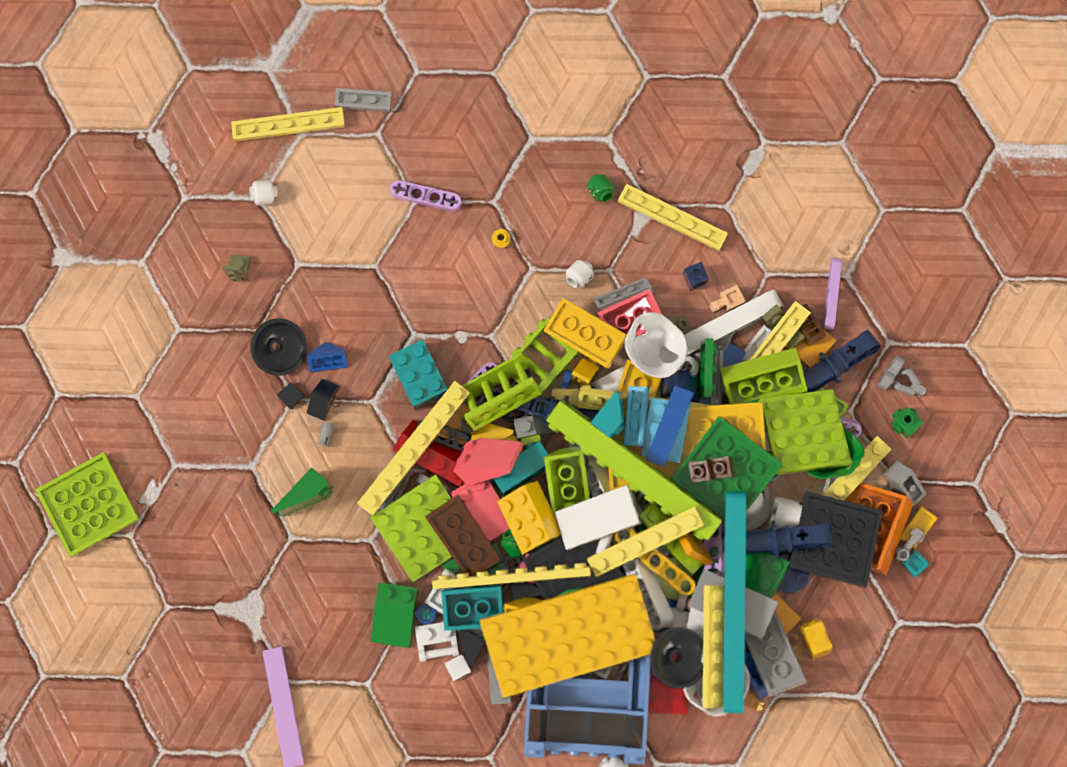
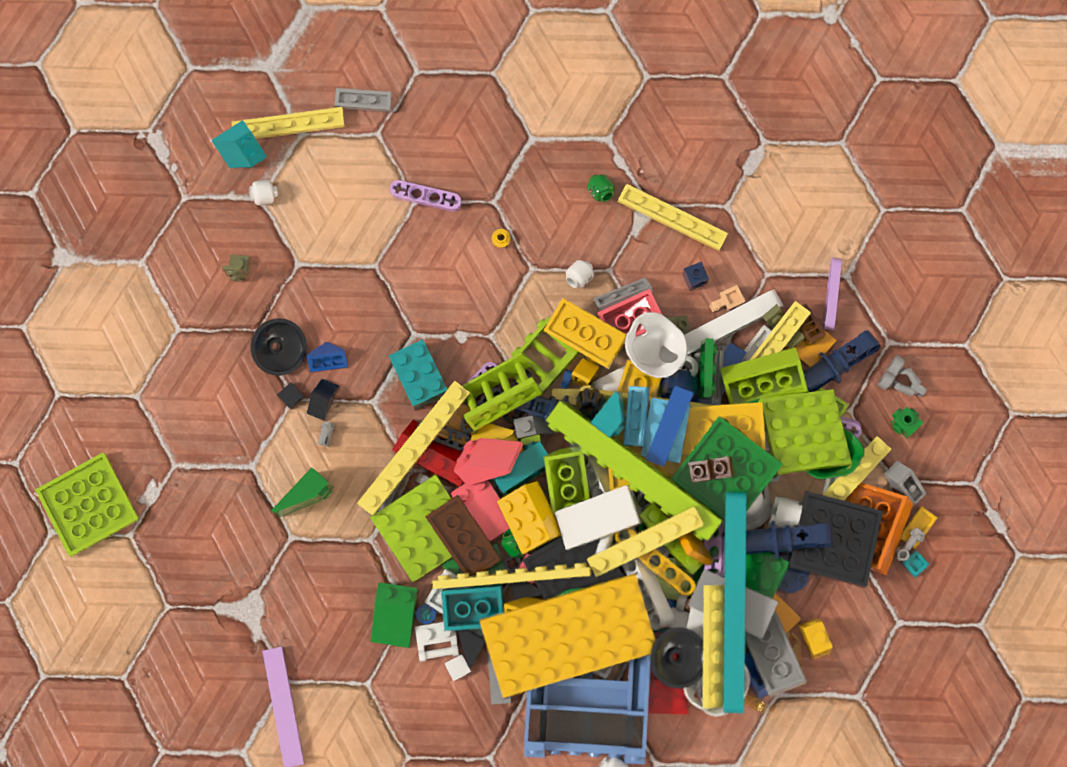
none -> teal slope [211,120,267,168]
none -> black piece [576,387,605,417]

